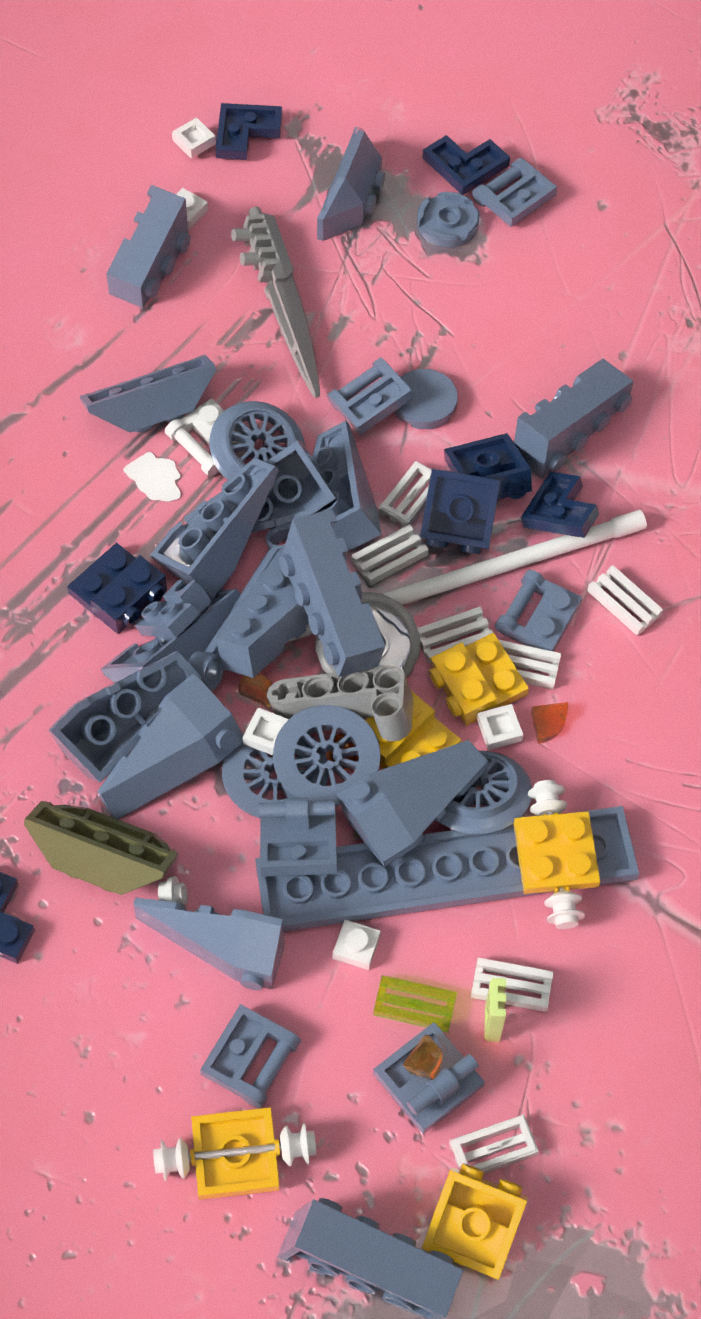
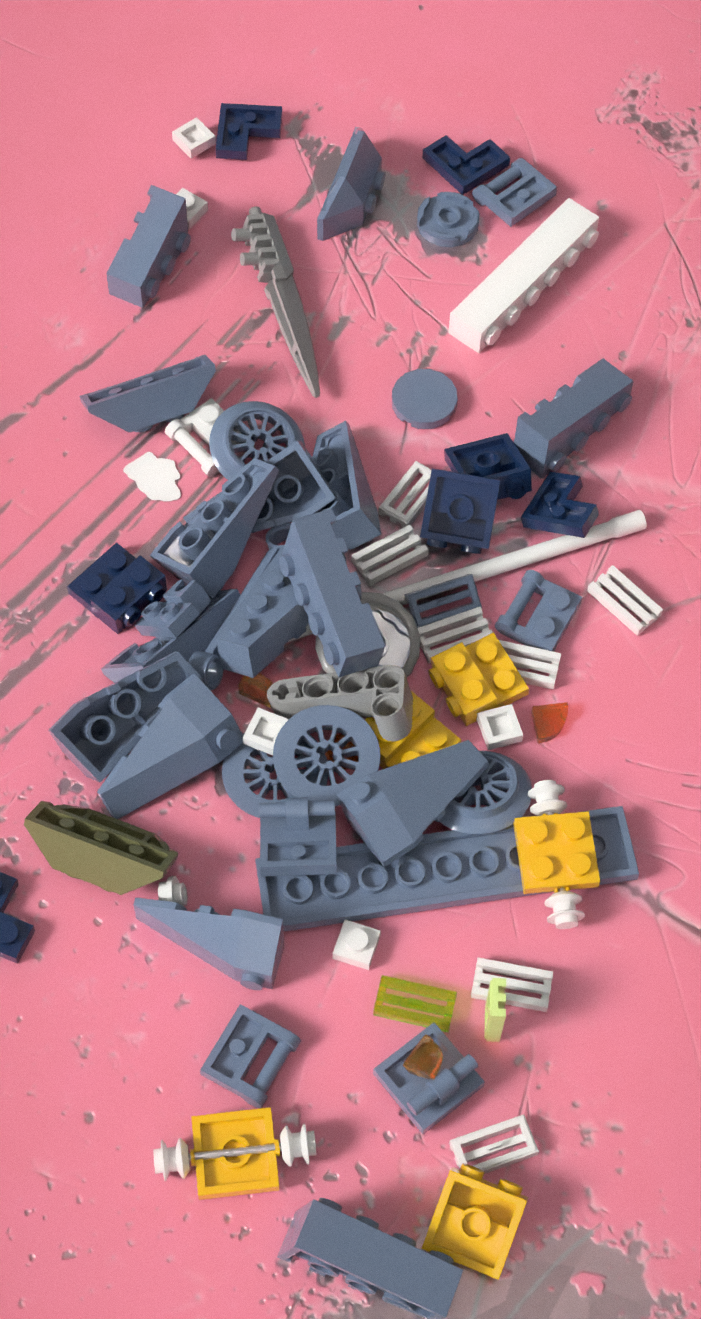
sand blue plate [327,357,414,435] -> none
none -> sand blue tile [404,574,482,628]
none -> white brick [448,198,599,353]

